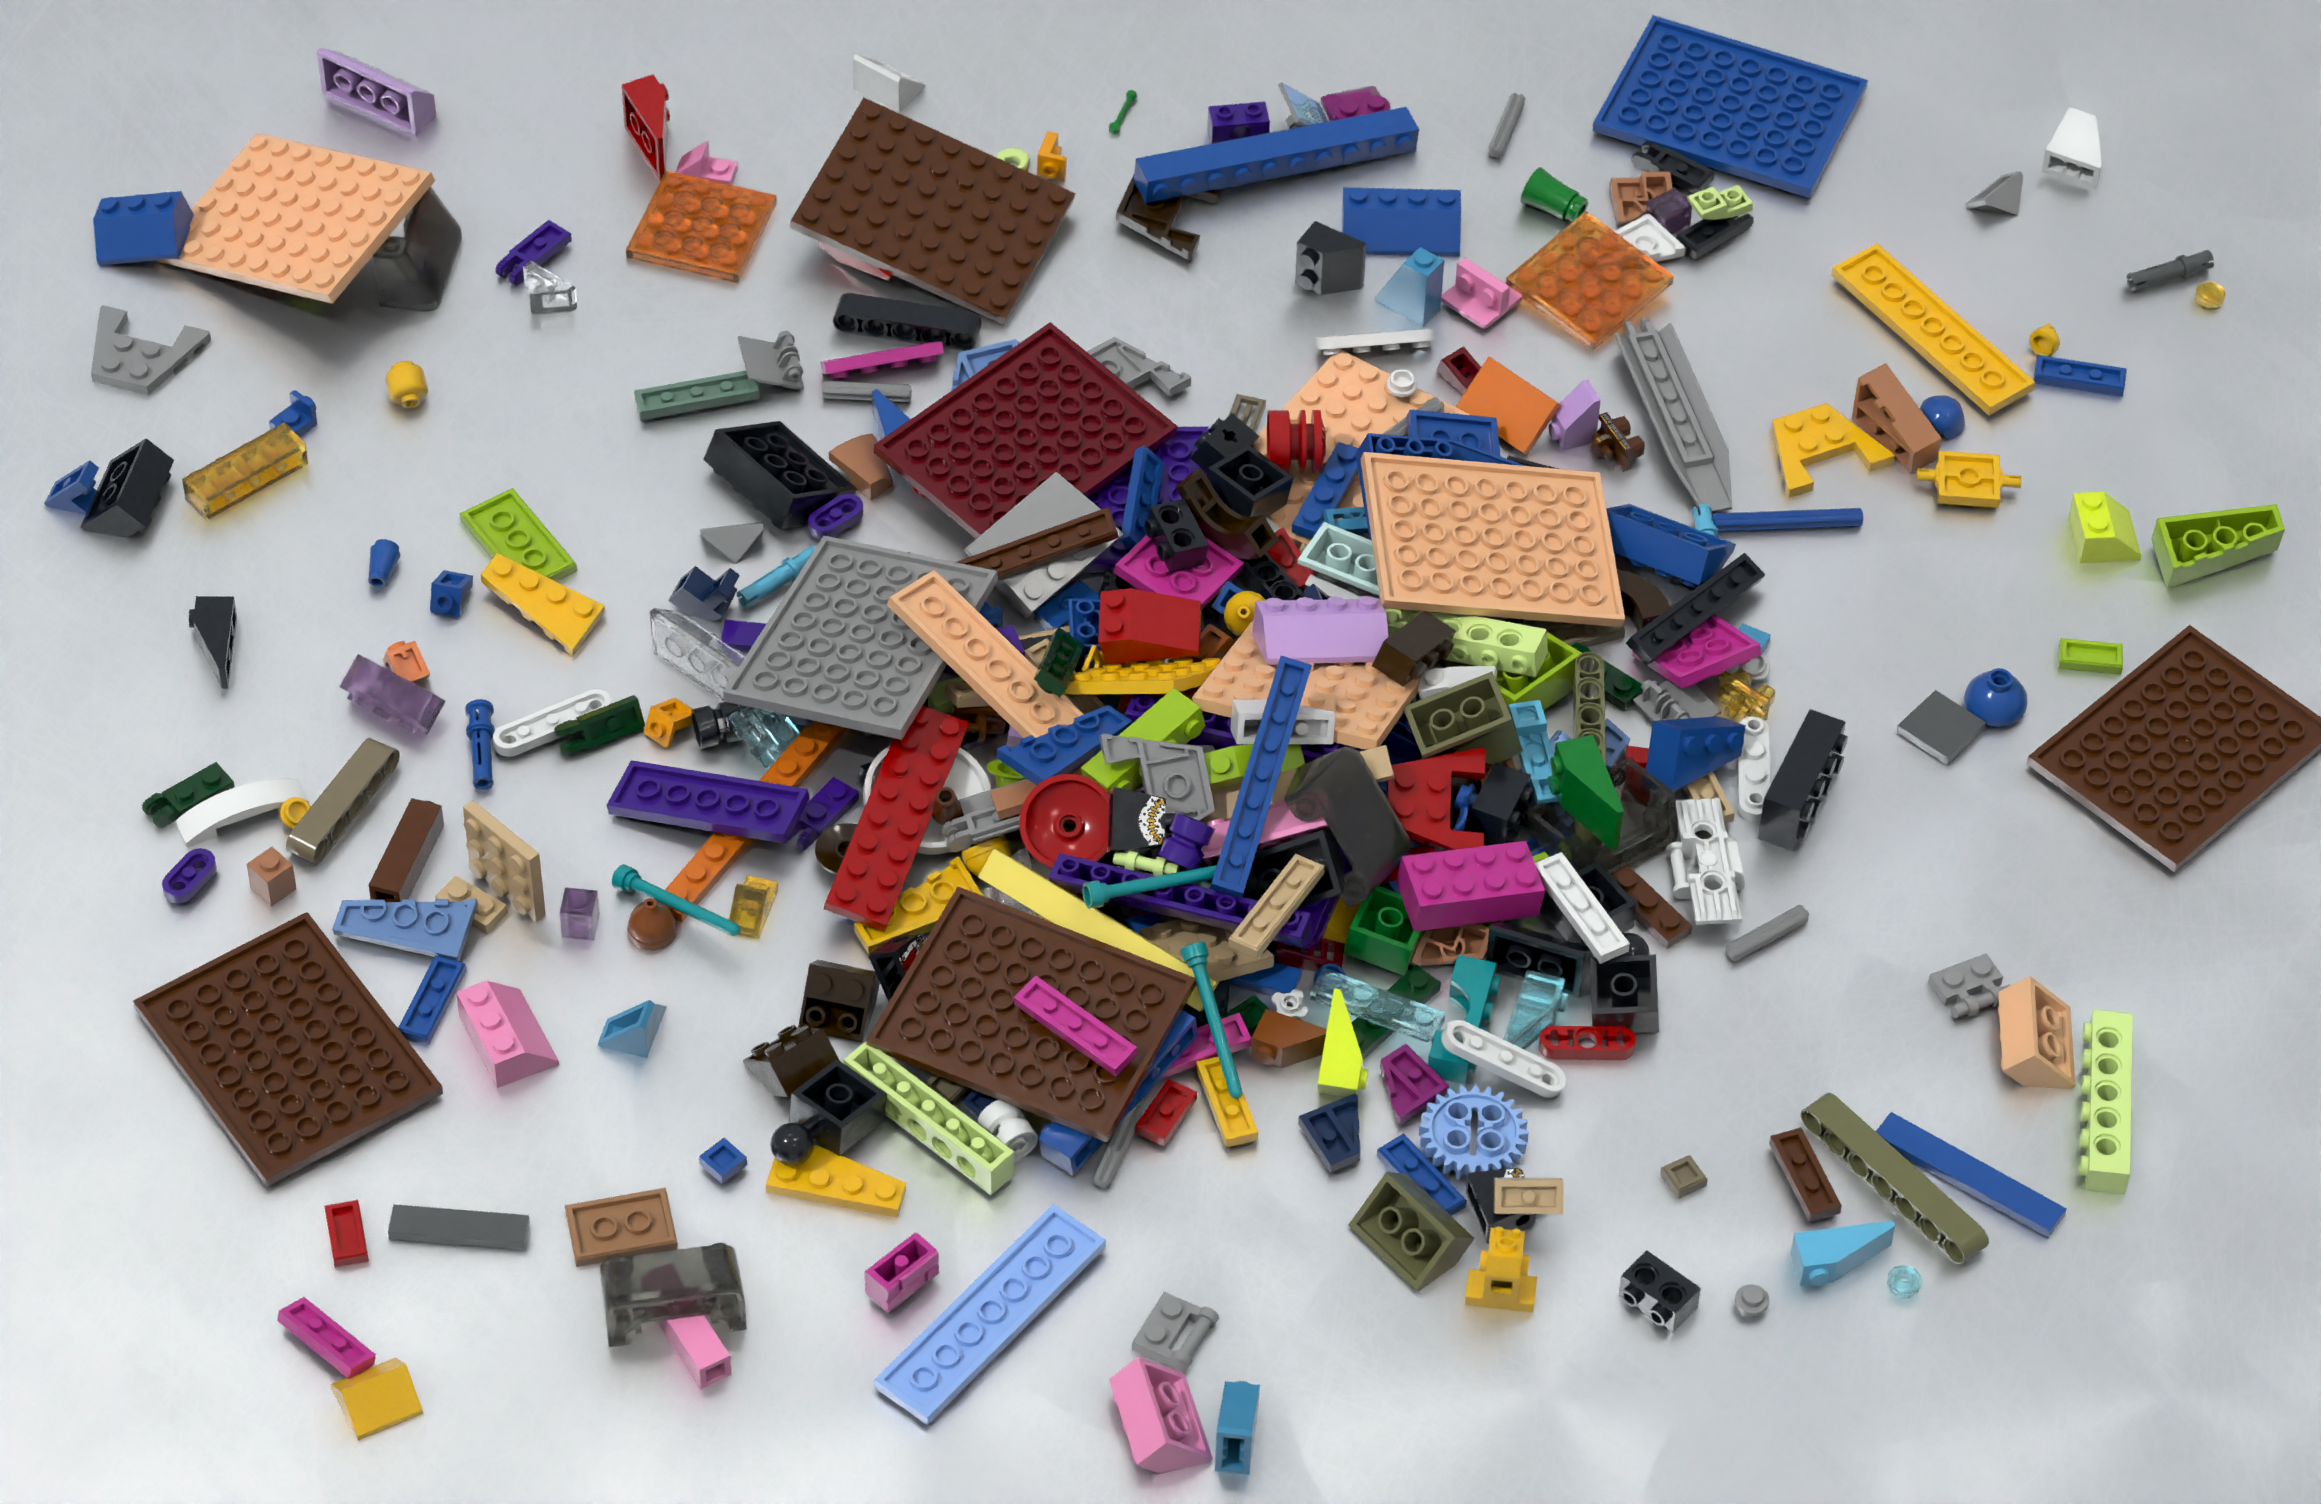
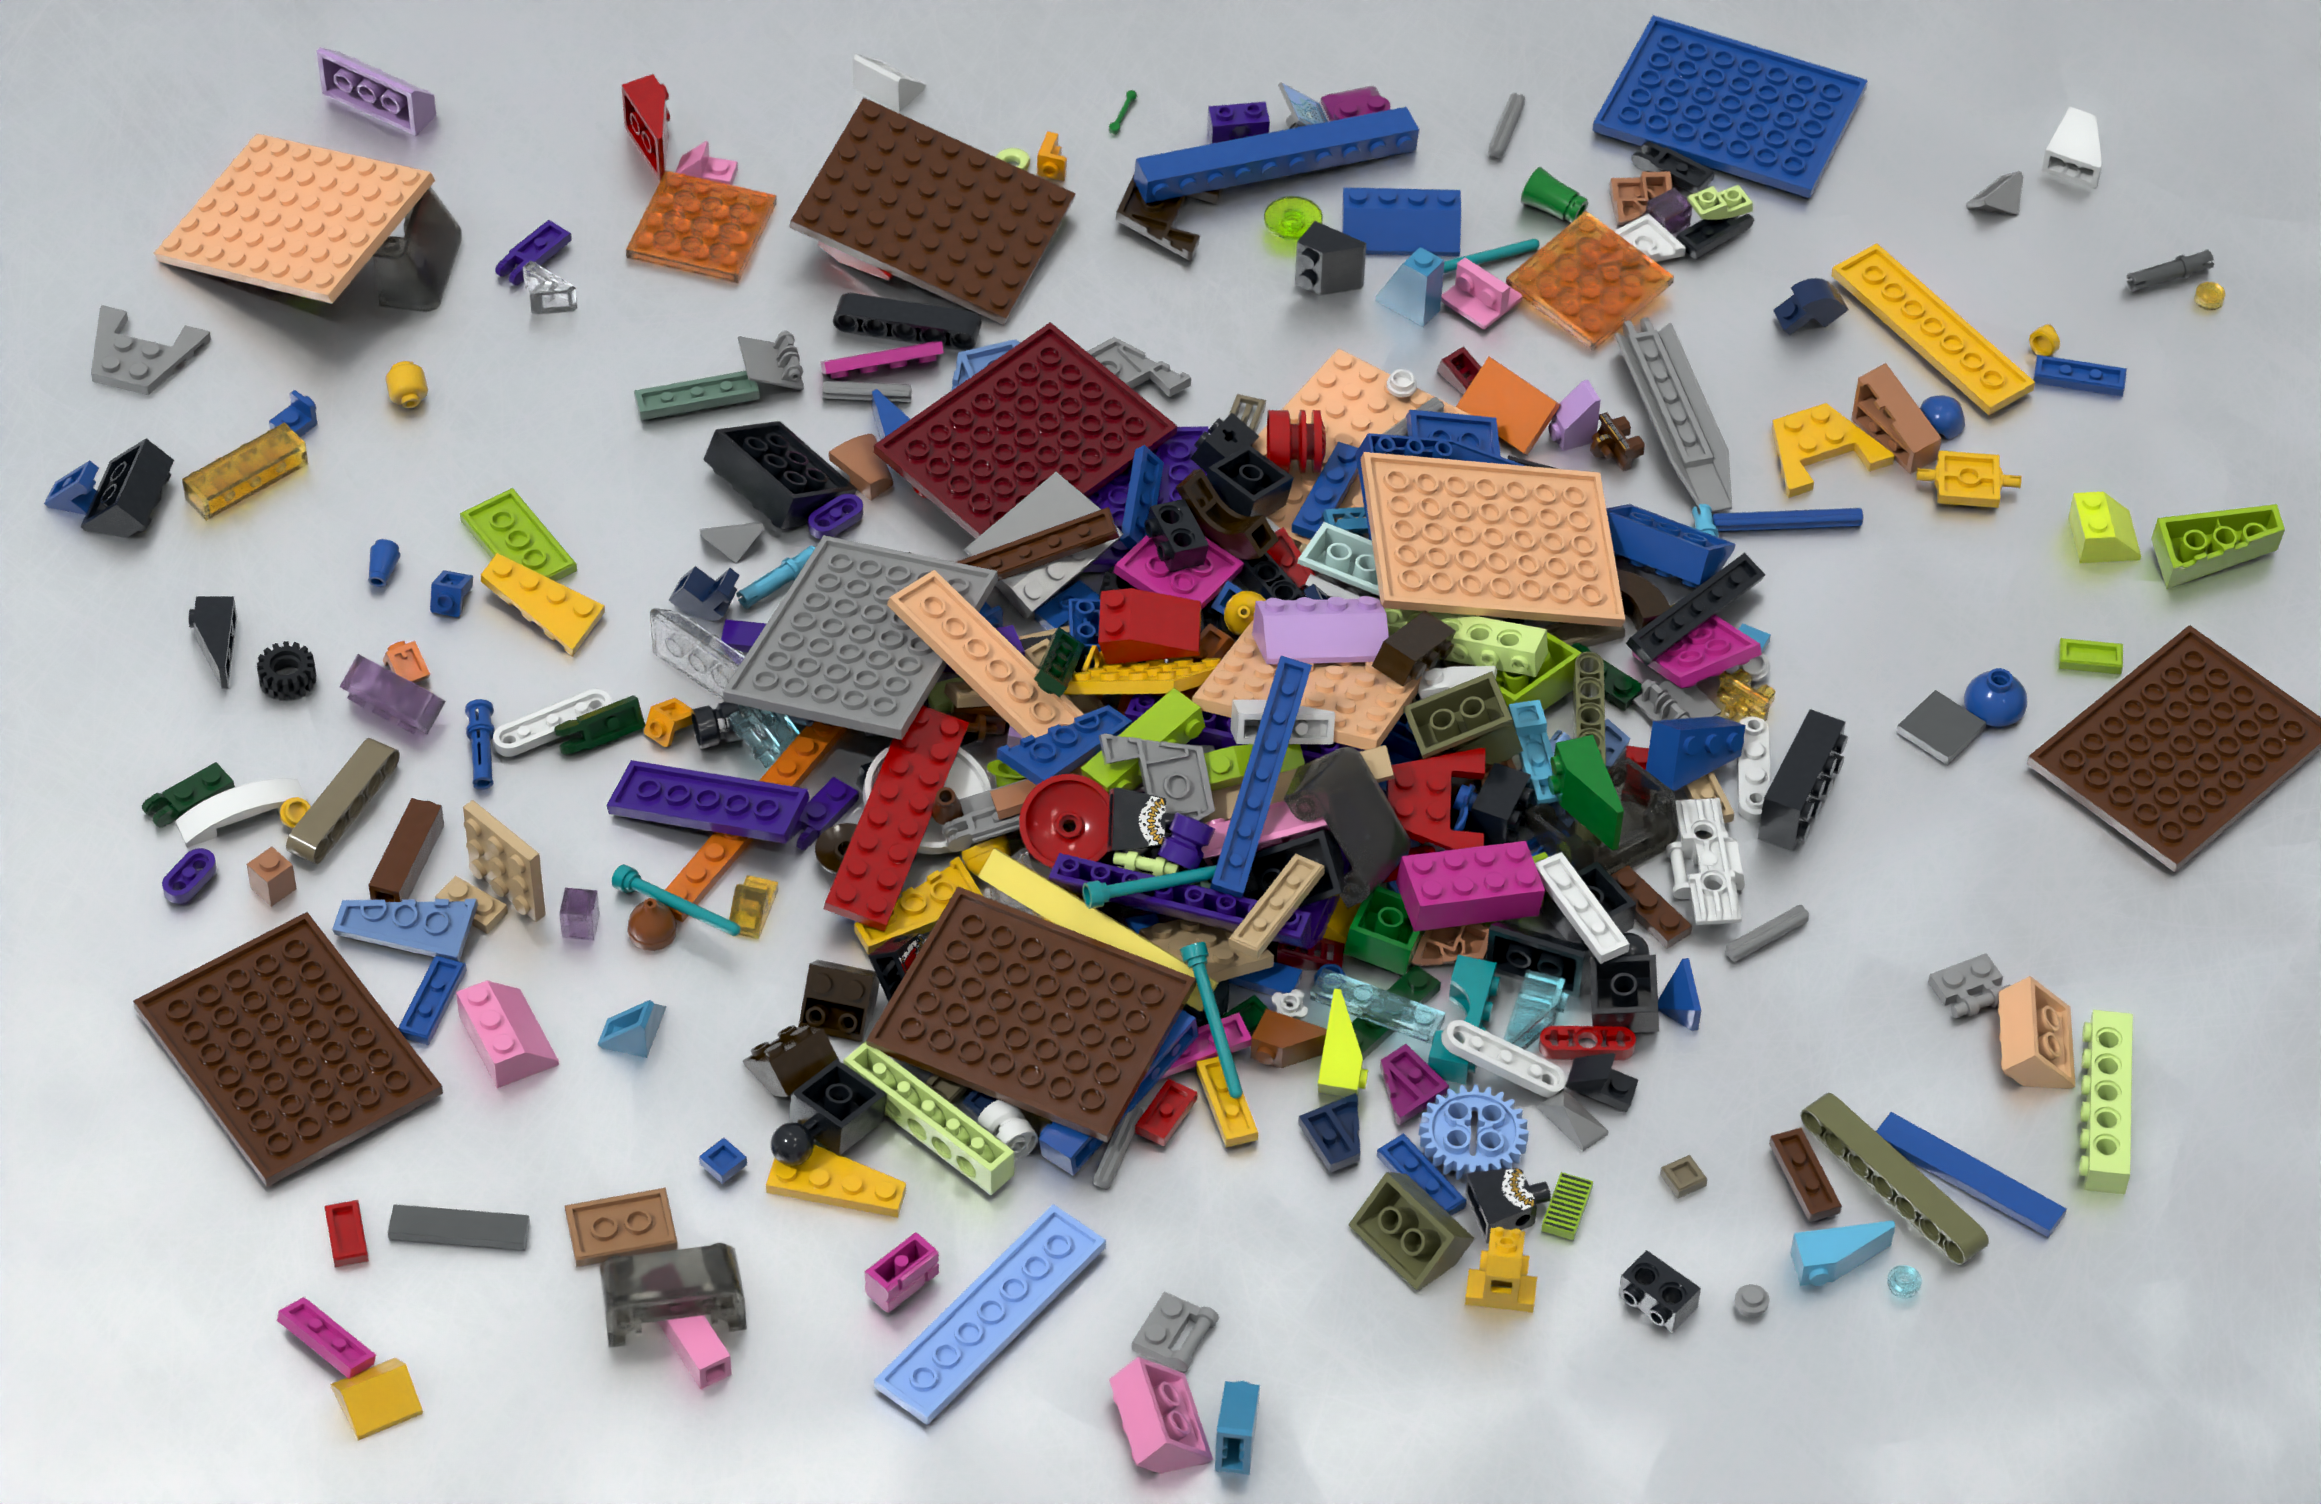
blue slope [93,191,194,265] -> none
dark pink plate [1013,975,1138,1076] -> none
white plate [1316,328,1436,355] -> none
tan plate [1494,1178,1564,1214] -> none
none -> black tyre [257,641,316,701]
none -> clear neon green dish [1264,196,1323,240]
none -> teal piece [1443,239,1540,274]
none -> light grey slope [1538,1088,1608,1151]
none -> lime tile [1541,1172,1593,1241]
none -> black slope [1565,1053,1638,1112]
none -> blue slope [1658,958,1701,1031]
none -> dark blue brick [1773,278,1849,335]

